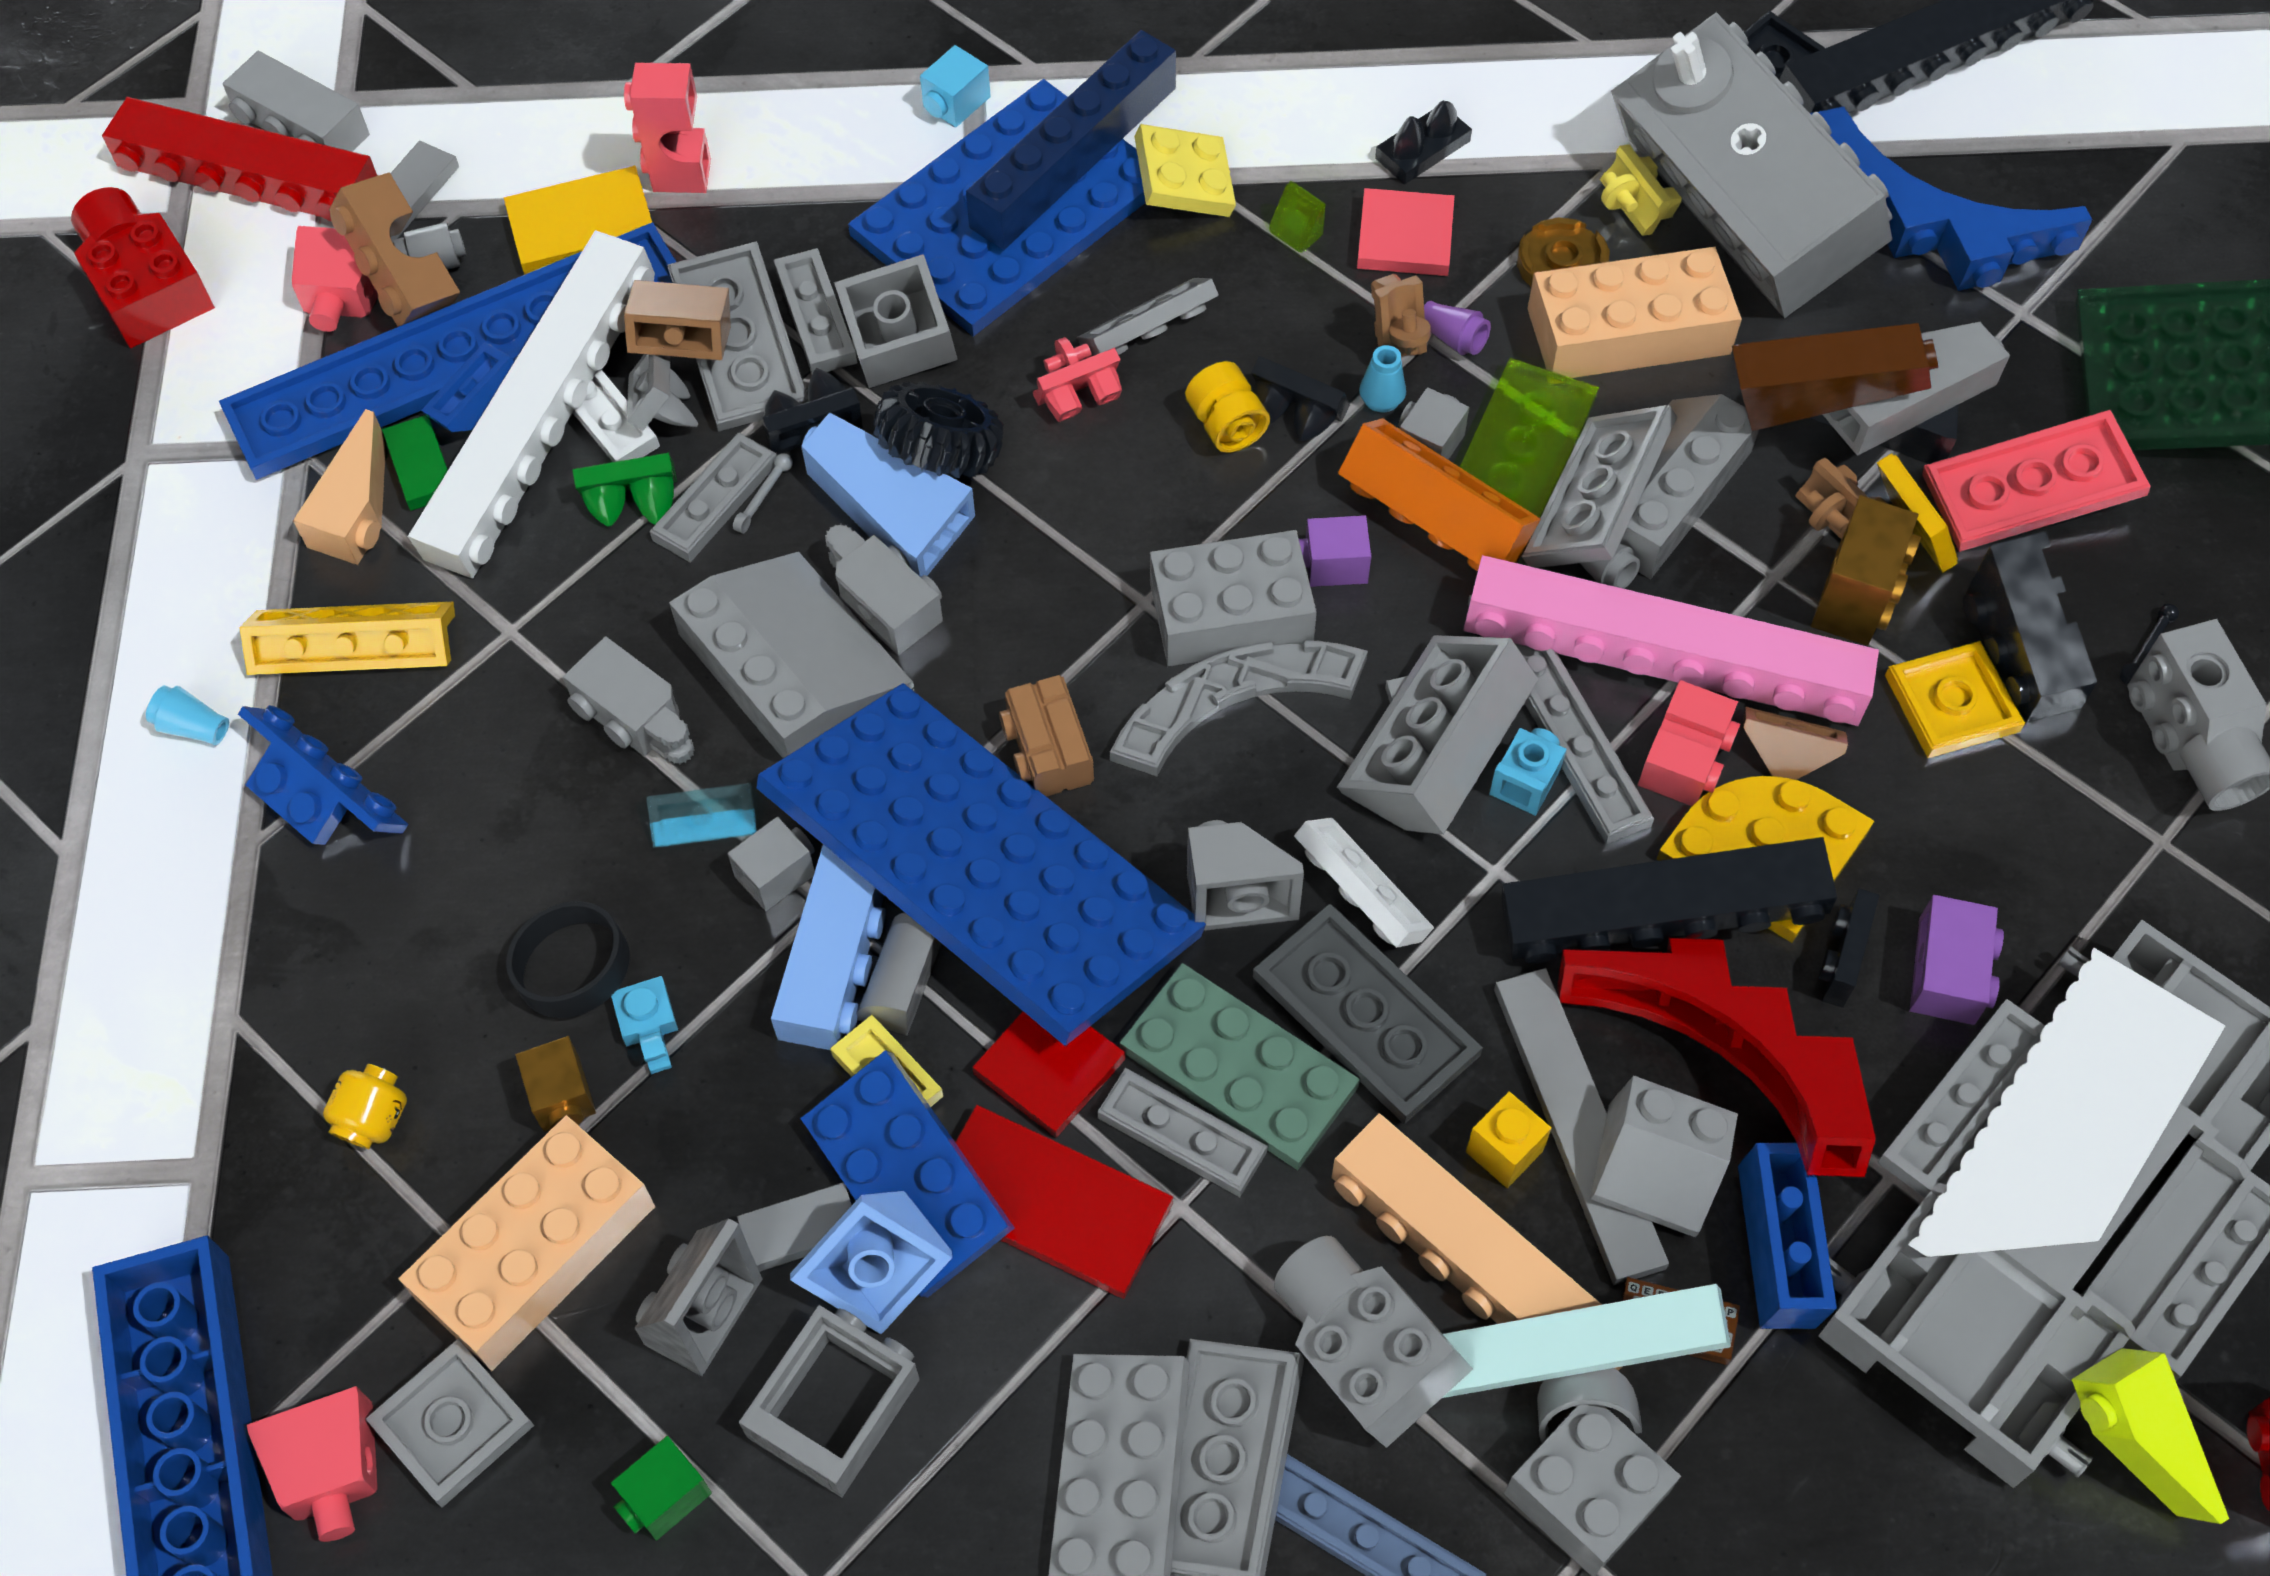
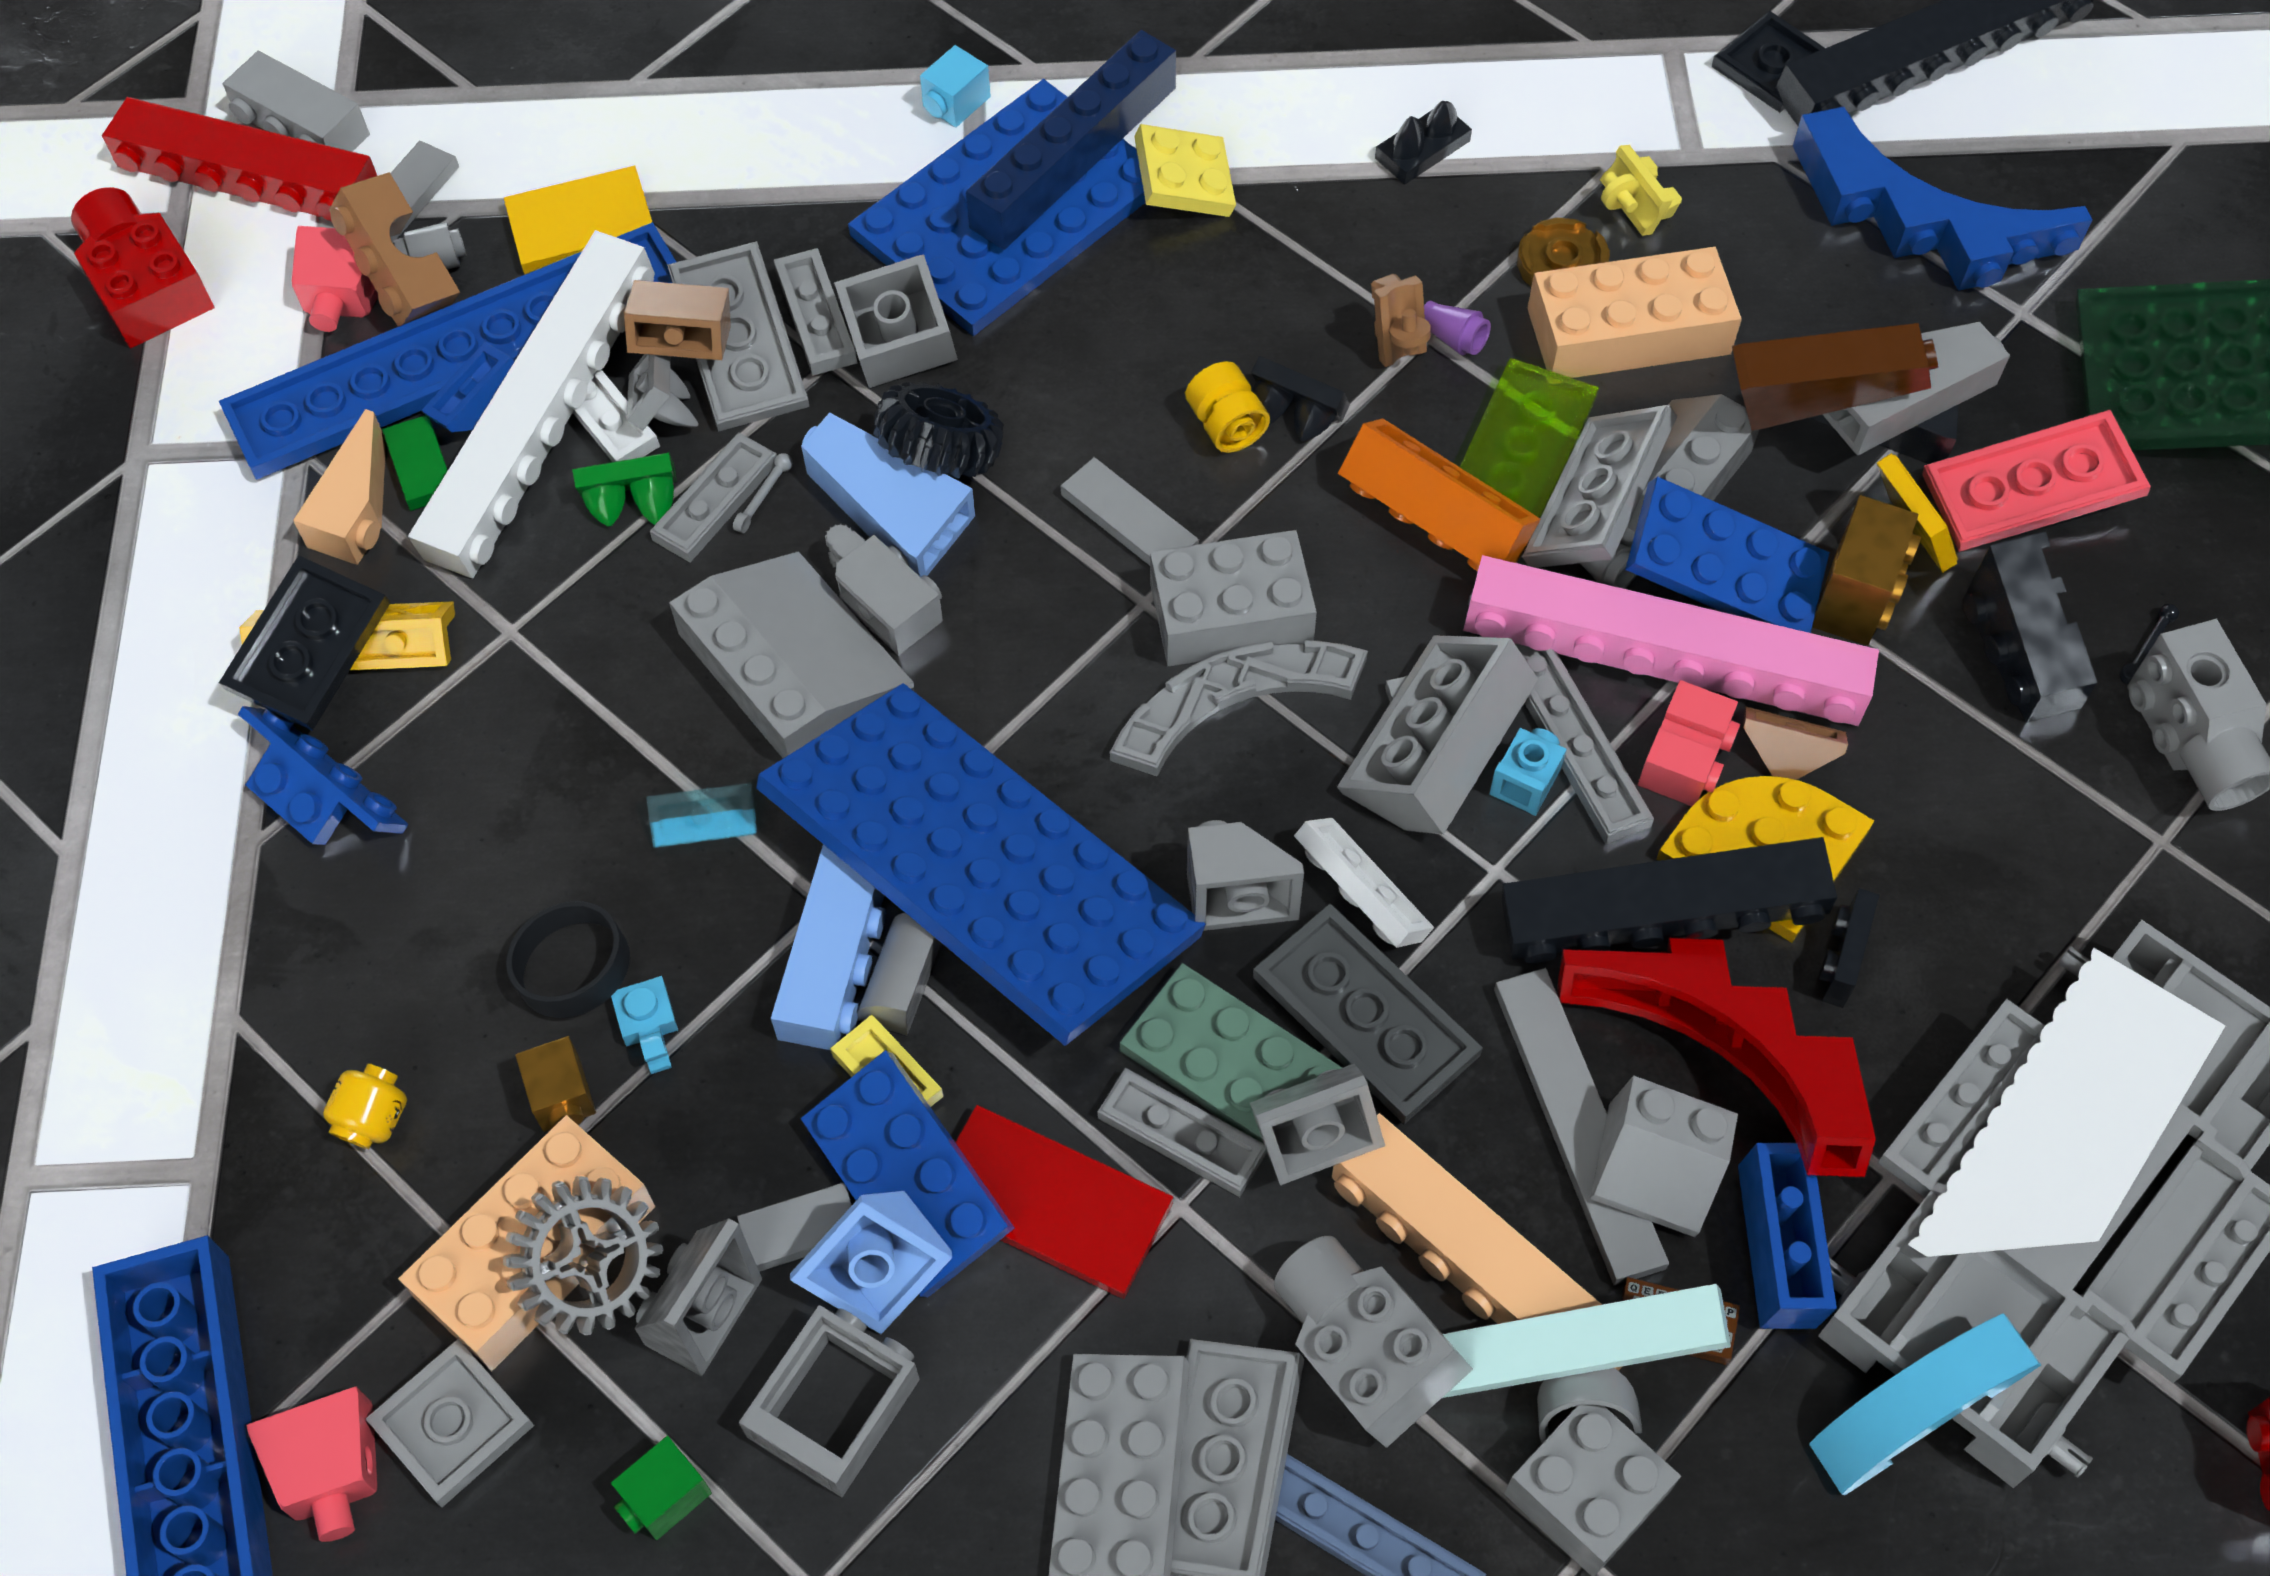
medium azure cone [146,685,229,746] -> none
light grey hinge [563,636,695,765] -> none
coral arch [624,63,711,193] -> none
light grey brick [727,816,815,912] -> none
black tile [762,368,863,455] -> none
red tile [972,1011,1125,1138] -> none
medium nougat brick [999,675,1094,797] -> none
coral hips [1033,337,1122,422] -> none
light grey plate [1077,278,1219,355] -> none
clear neon green slope [1269,181,1326,252] -> none
medium lavender brick [1299,515,1371,587] -> none
coral tile [1357,188,1455,276] -> none
medium azure cone [1359,345,1406,413] -> none
light grey brick [1398,387,1469,459] -> none
yellow brick [1466,1091,1552,1189] -> none
light grey piece [1611,12,1893,318] -> none
medium nougat hips [1795,458,1888,539] -> none
yellow tile [1885,641,2025,758] -> none
medium lavender brick [1909,895,2004,1025] -> none
neon yellow slope [2071,1348,2229,1524] -> none
none -> black plate [218,555,391,731]
none -> light grey gear [503,1176,663,1335]
none -> light grey tile [1061,457,1199,566]
none -> light grey slope [1250,1064,1385,1185]
none -> blue plate [1625,476,1830,633]
none -> medium azure slope [1809,1313,2041,1496]

